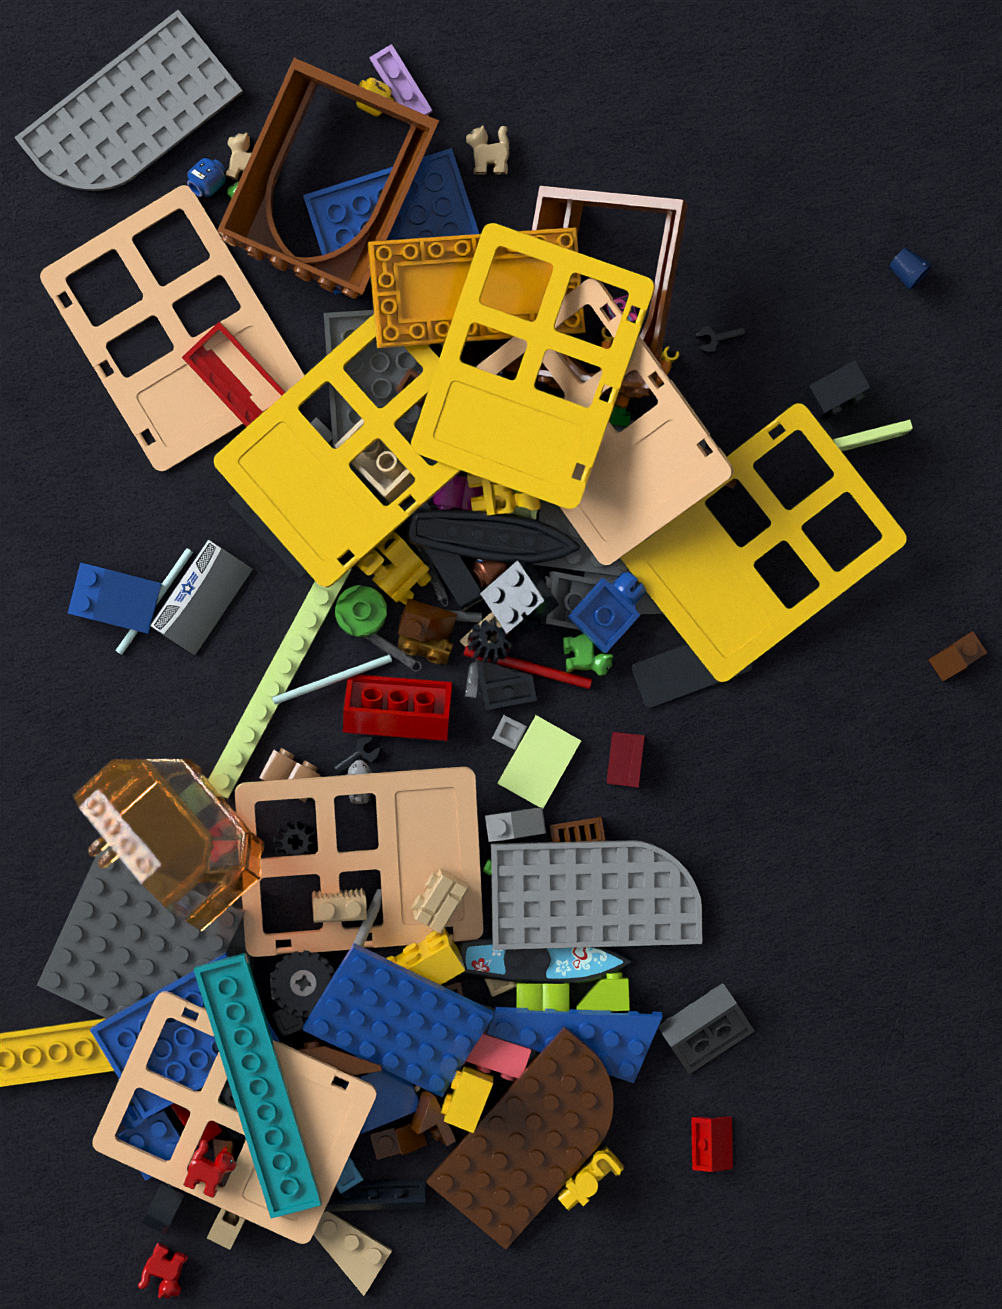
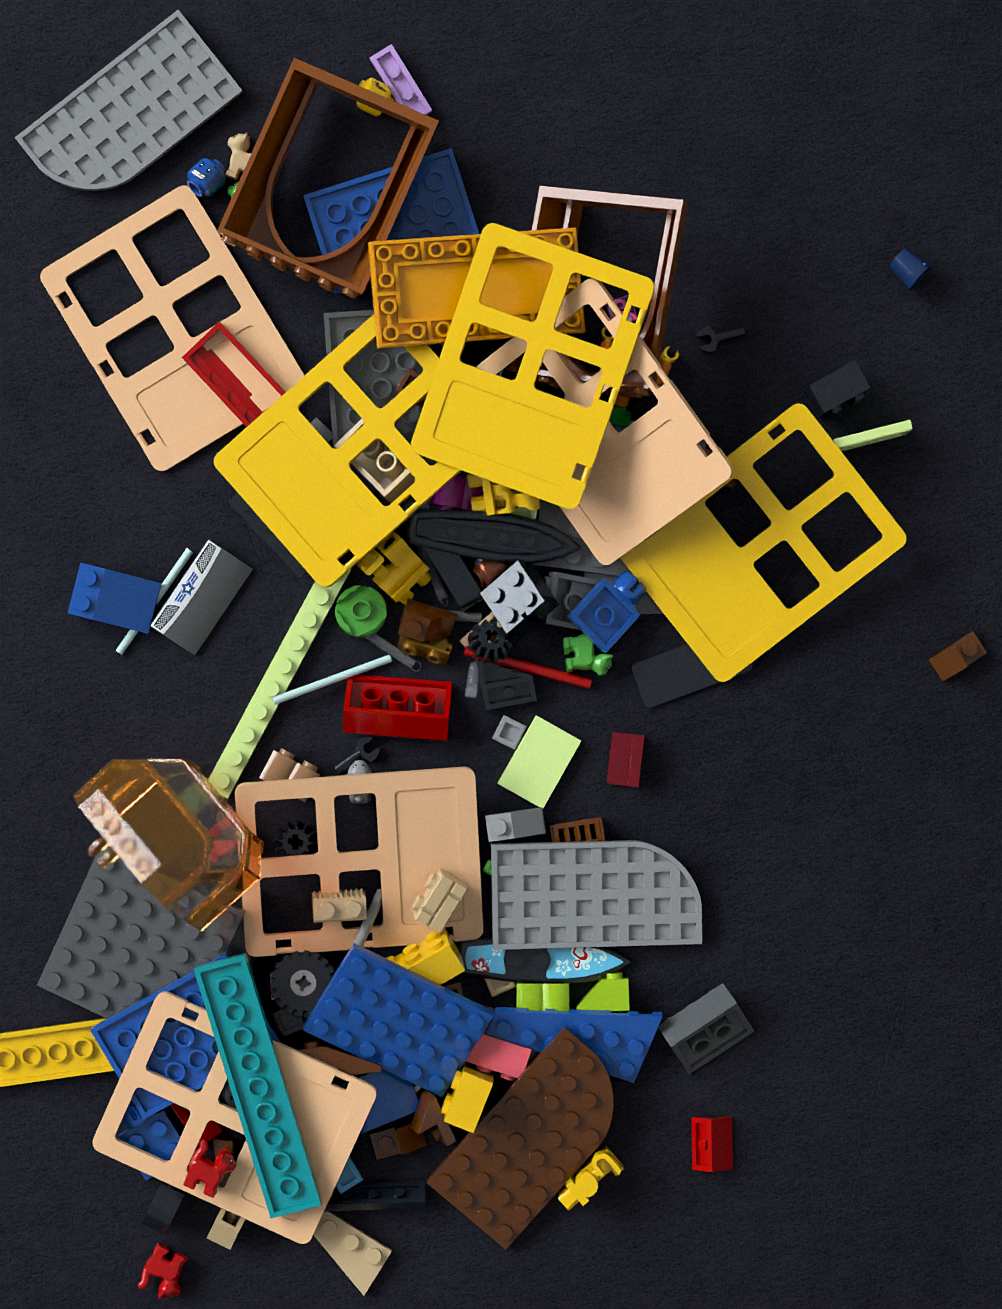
tan animal [466,125,509,175] -> none

